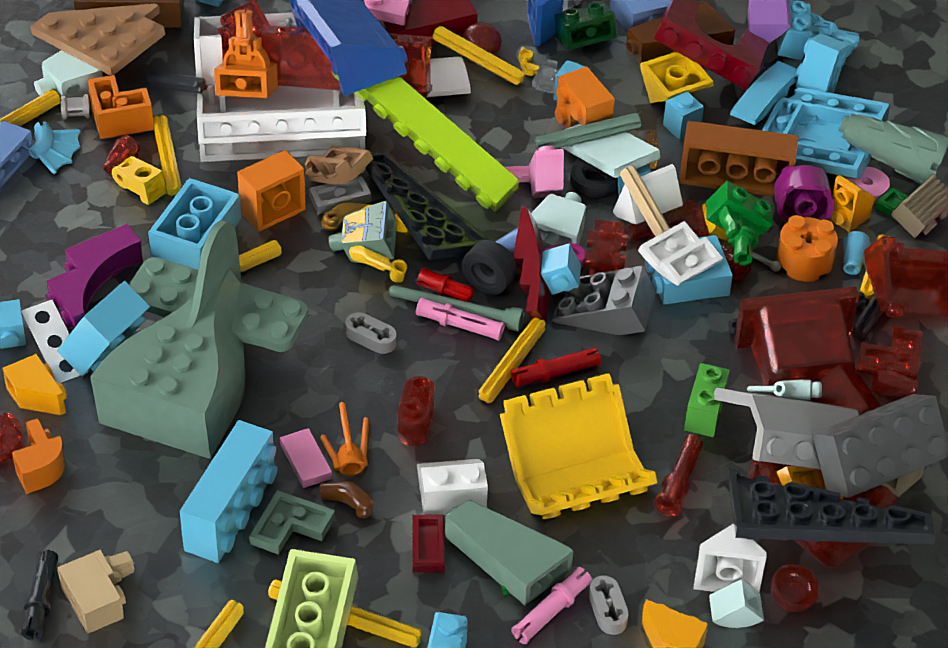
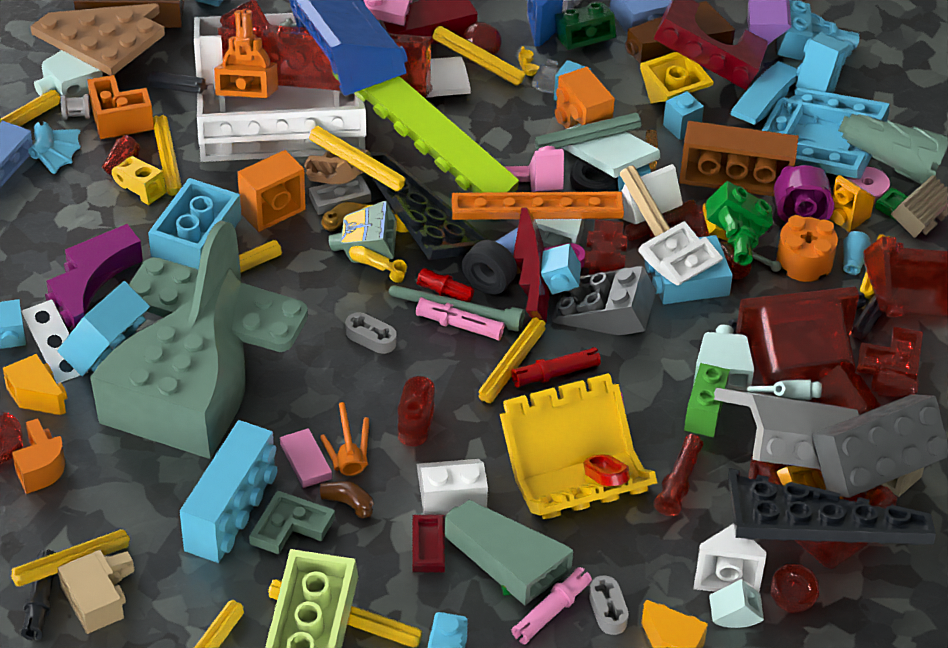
none -> yellow axle [11,529,130,587]
none -> yellow axle [309,126,406,191]
none -> orange tile [452,192,624,220]
none -> red tile [583,454,630,486]
none -> light aqua torso [693,325,754,391]

